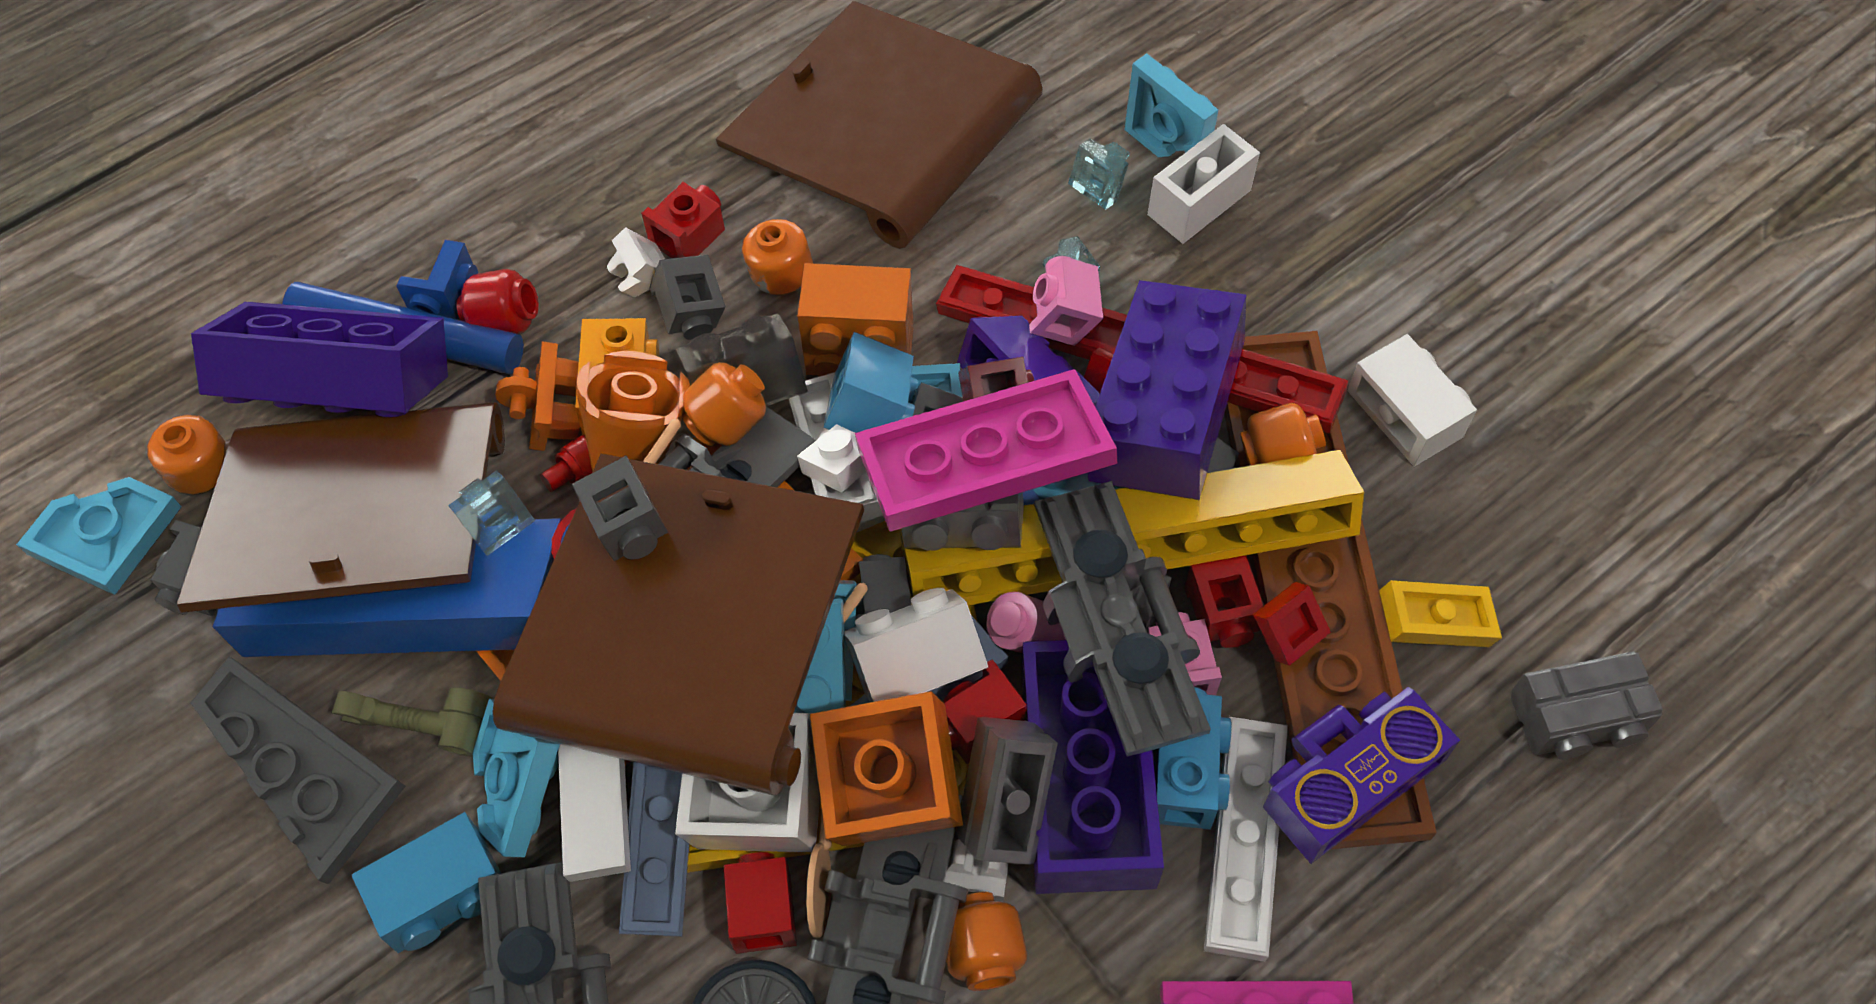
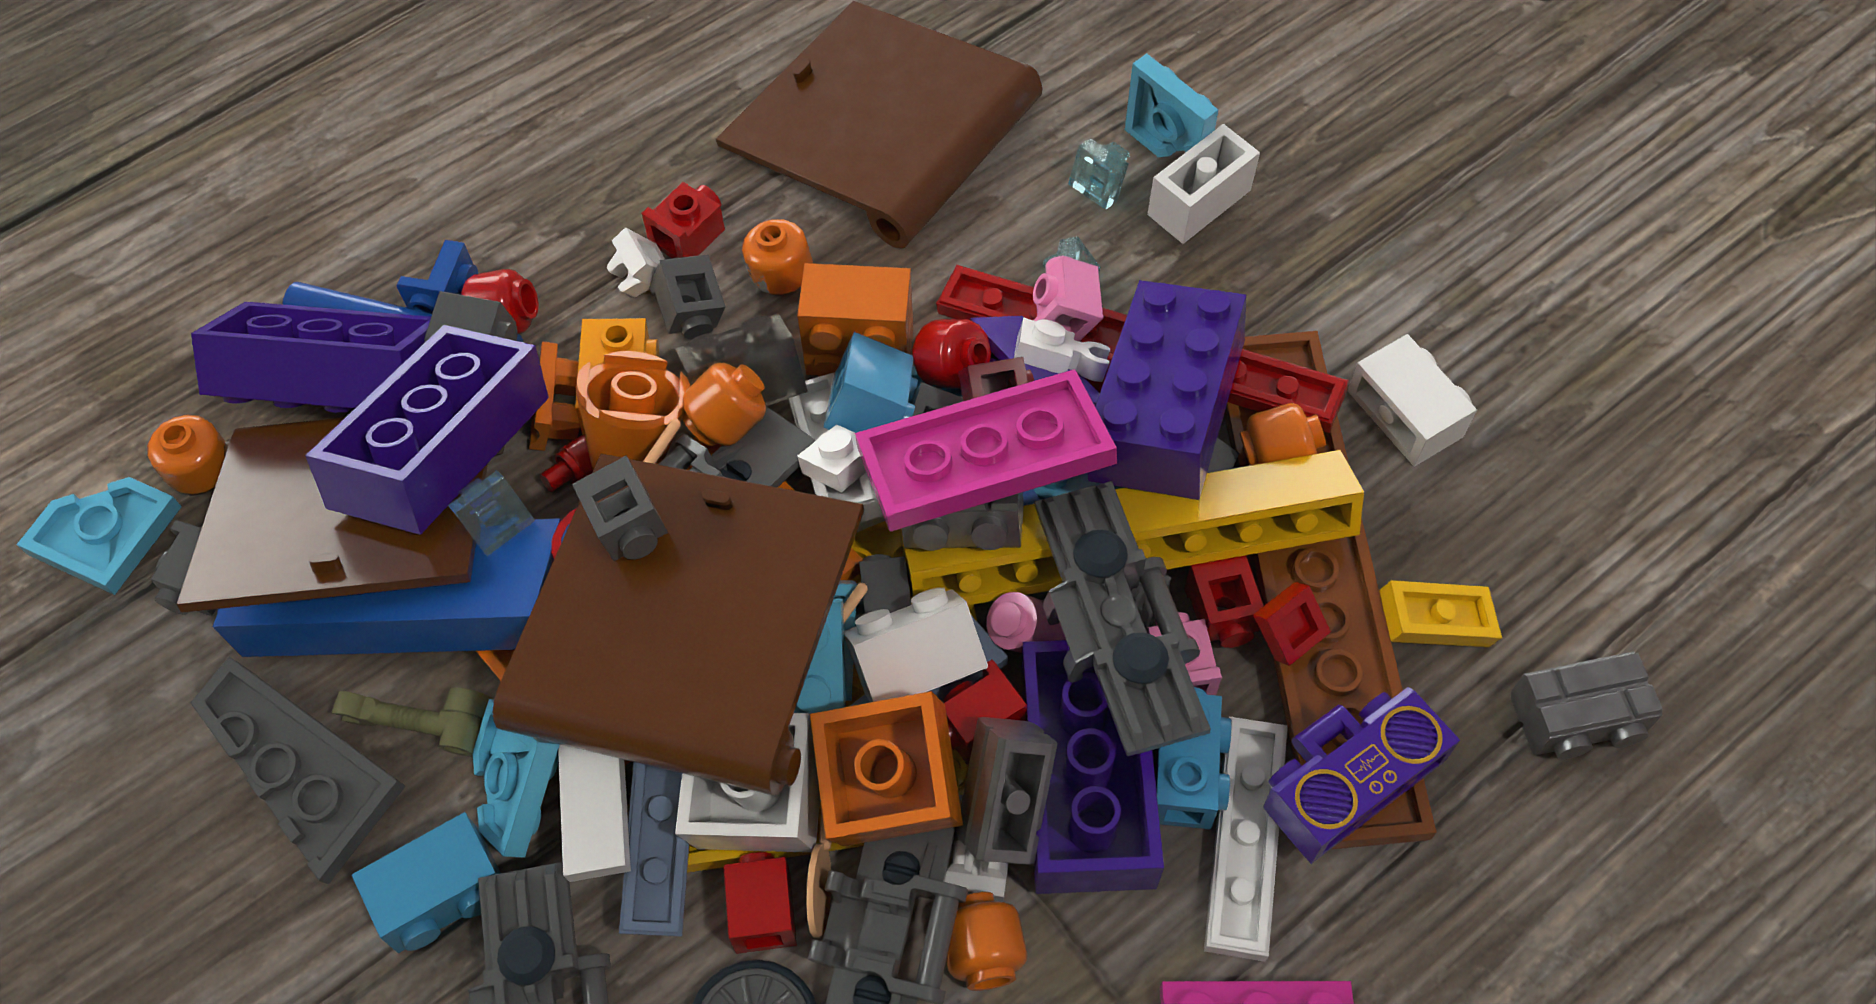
none -> dark purple brick [305,325,549,535]
none -> dark grey brick [424,291,517,341]
none -> red head [912,319,991,389]
none -> white plate [1014,318,1110,382]

